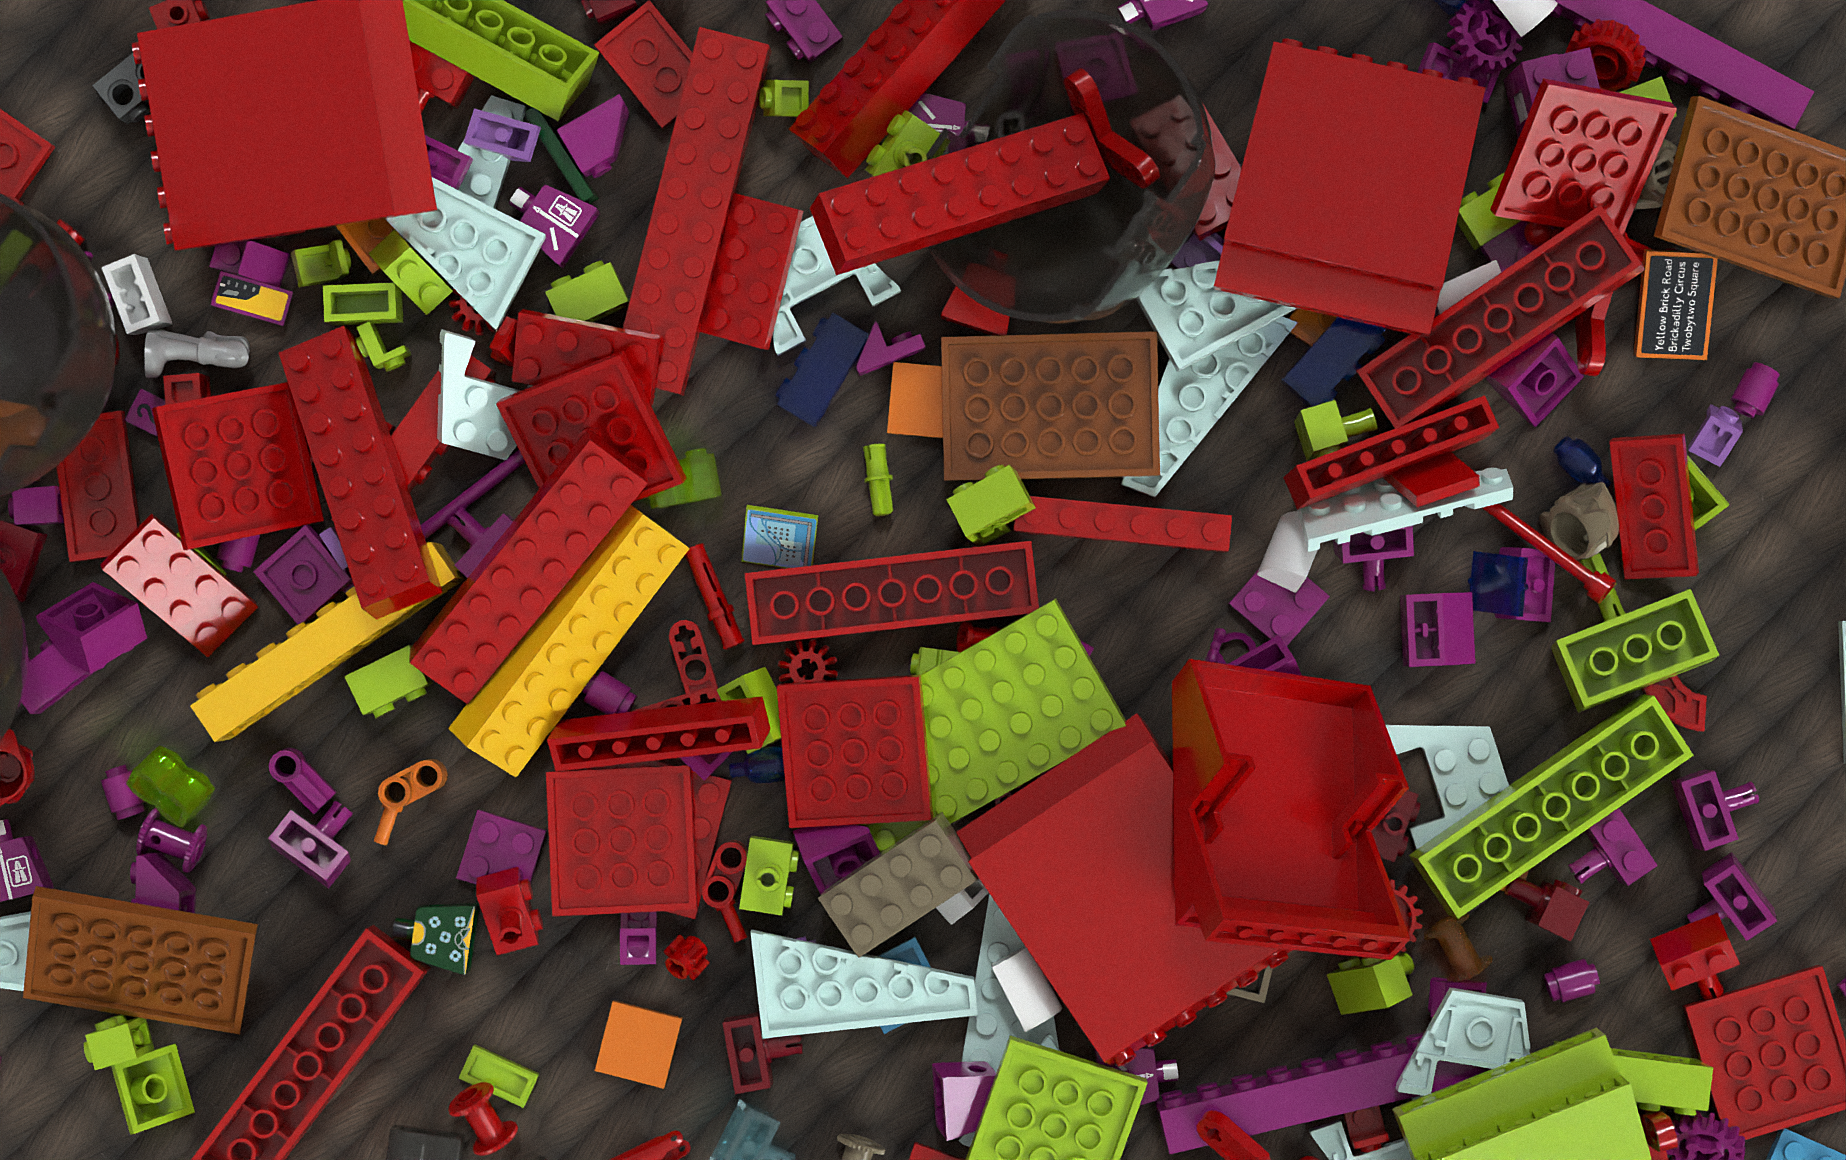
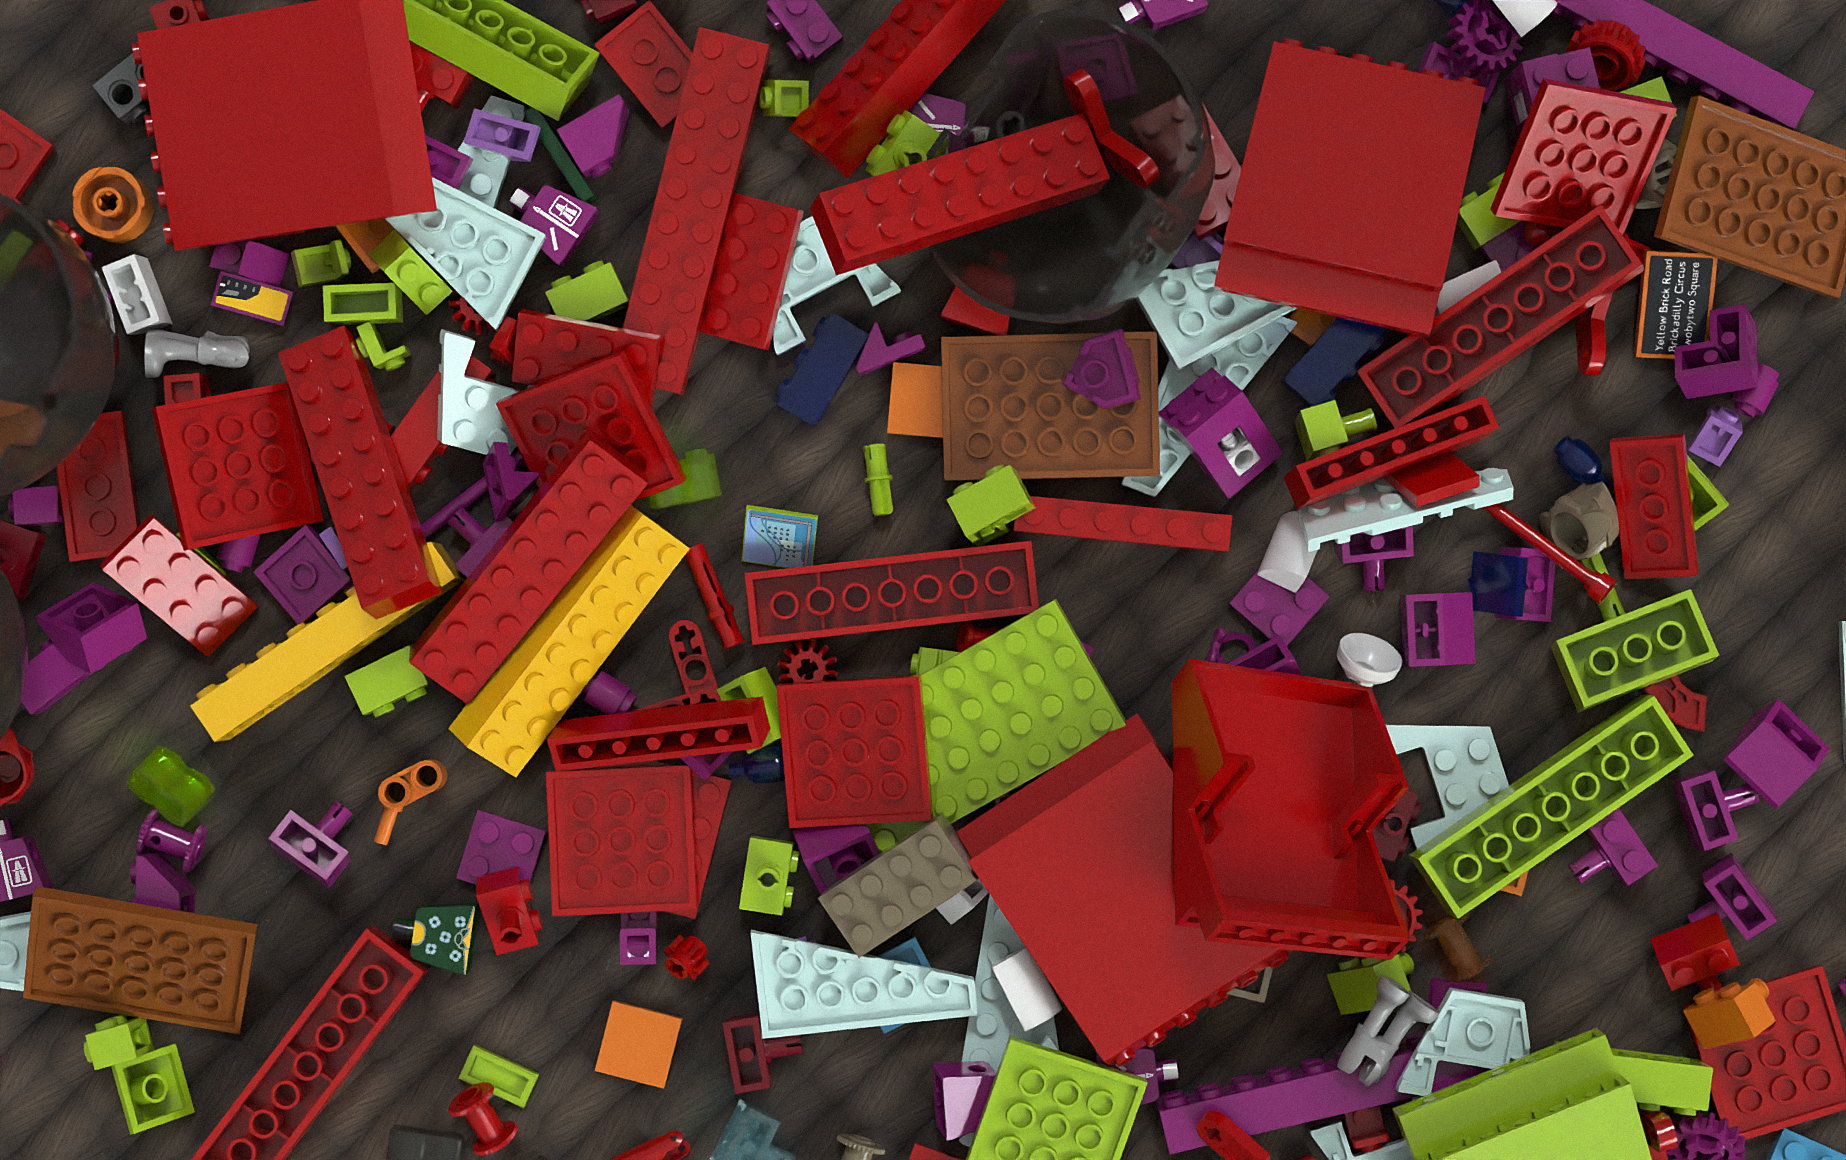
magenta brick [100,764,146,820] -> none
magenta tile [125,389,165,437] -> none
magenta piece [269,747,337,814] -> none
red beam [702,840,748,943] -> none
magenta slope [1486,333,1584,427] -> none
dark red brick [1504,877,1590,941] -> none
magenta brick [1543,958,1600,1003] -> none
none -> orange brick [72,167,155,244]
none -> magenta slope [482,442,540,521]
none -> magenta plate [1062,329,1141,409]
none -> magenta brick [1159,368,1283,499]
none -> white piece [1337,633,1402,687]
none -> light grey piece [1337,975,1440,1087]
none -> magenta brick [1675,304,1758,399]
none -> orange brick [1683,978,1776,1049]
none -> magenta slope [1723,699,1830,809]

